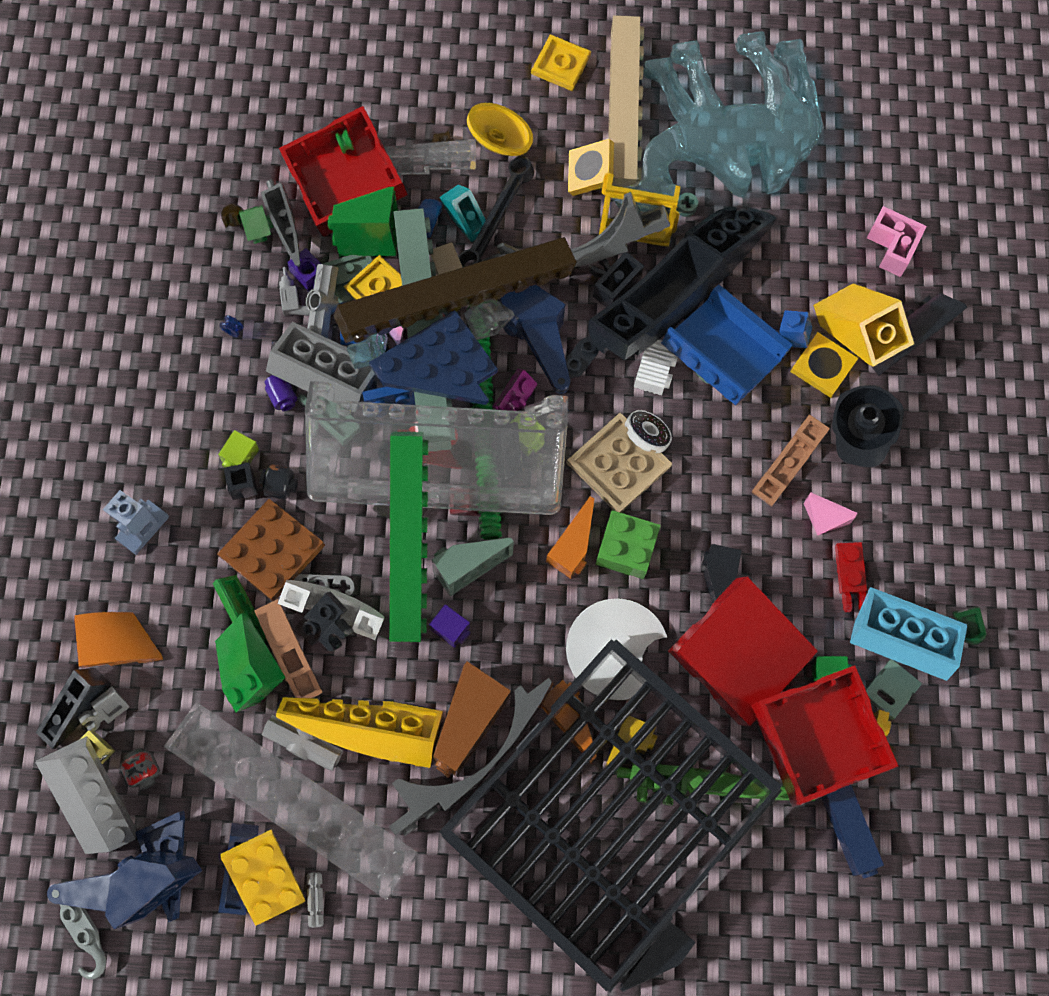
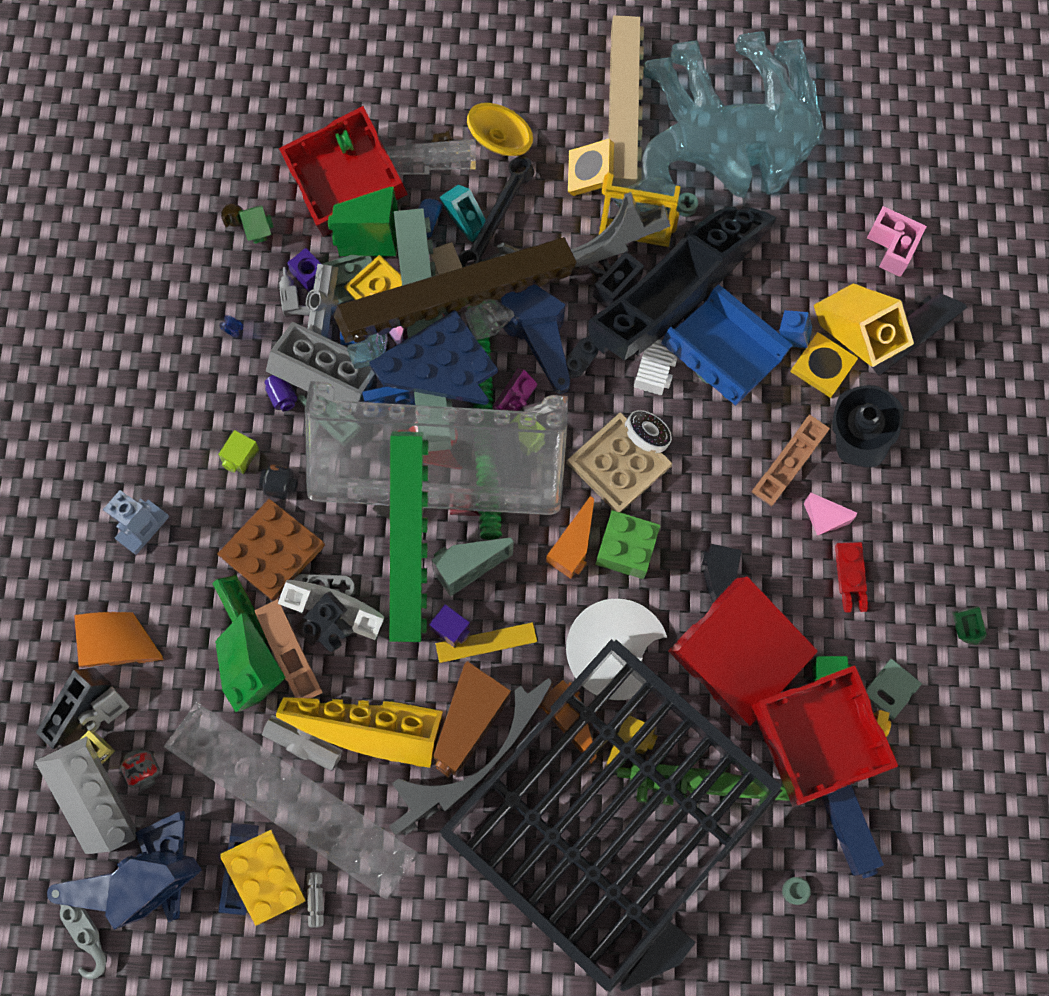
black brick [224,463,258,500] -> none
dark grey piece [261,179,300,267] -> none
yellow tile [531,34,591,91] -> none
medium azure slope [850,587,967,681] -> none
none -> yellow sticker [435,622,537,663]
none -> sand green tile [782,877,811,905]

